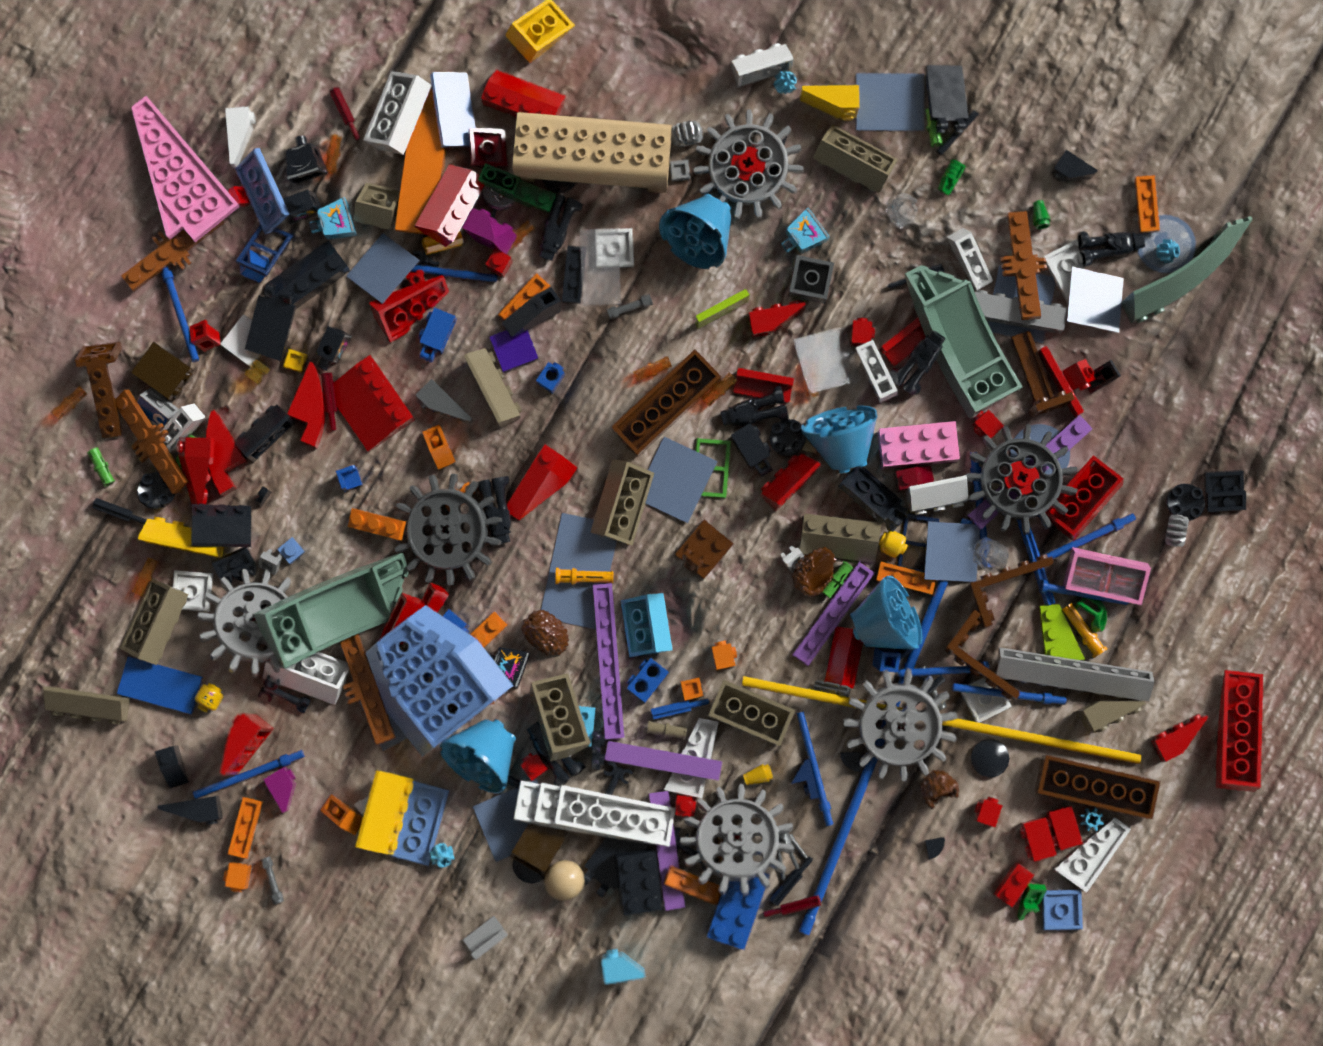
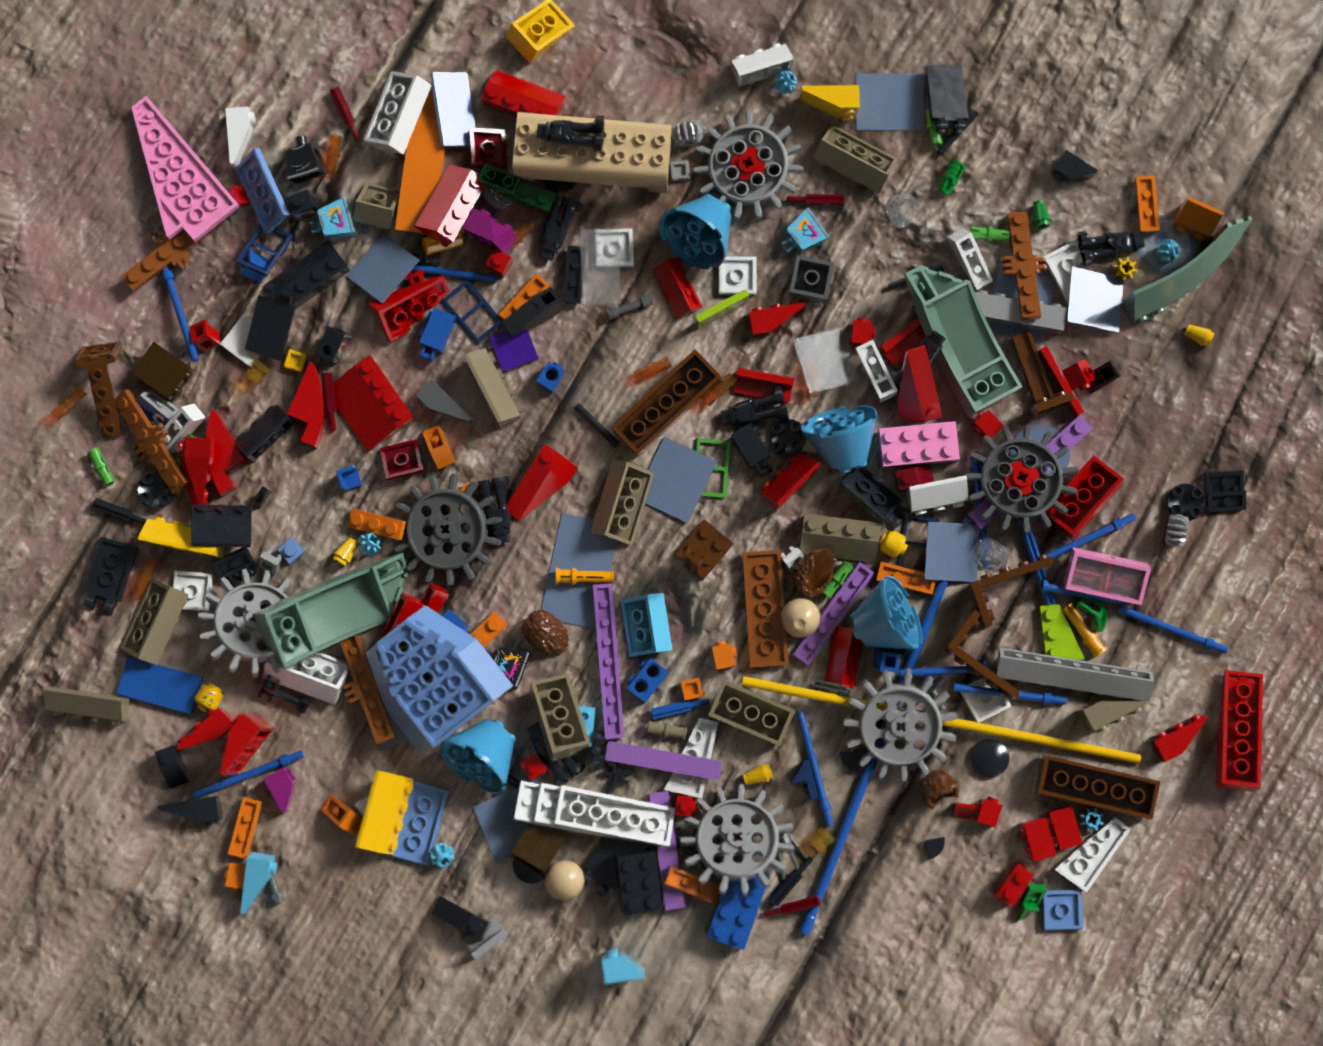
none -> black tile [83,536,139,615]
none -> red slope [176,707,233,750]
none -> medium azure slope [240,852,277,914]
none -> yellow cone [332,537,358,567]
none -> medium azure gear [357,532,381,557]
none -> dark red slope [380,439,424,481]
none -> black slope [431,896,492,940]
none -> dark blue window [441,279,503,344]
none -> black piece [537,115,605,152]
none -> black piece [574,403,620,448]
none -> red panel [652,257,702,319]
none -> white tile [718,257,756,295]
none -> dark orange plate [742,550,789,668]
none -> tan piece [781,598,820,638]
none -> dark red axle [787,194,845,206]
none -> clear yellow wheel [808,827,835,854]
none -> red wedge [896,345,942,423]
none -> red slope [952,802,976,819]
none -> bright green pin [970,226,1009,243]
none -> yellow gear [1113,257,1138,282]
none -> blue bar [1117,605,1229,654]
none -> orange slope [1172,197,1224,241]
none -> yellow cone [1185,324,1215,347]

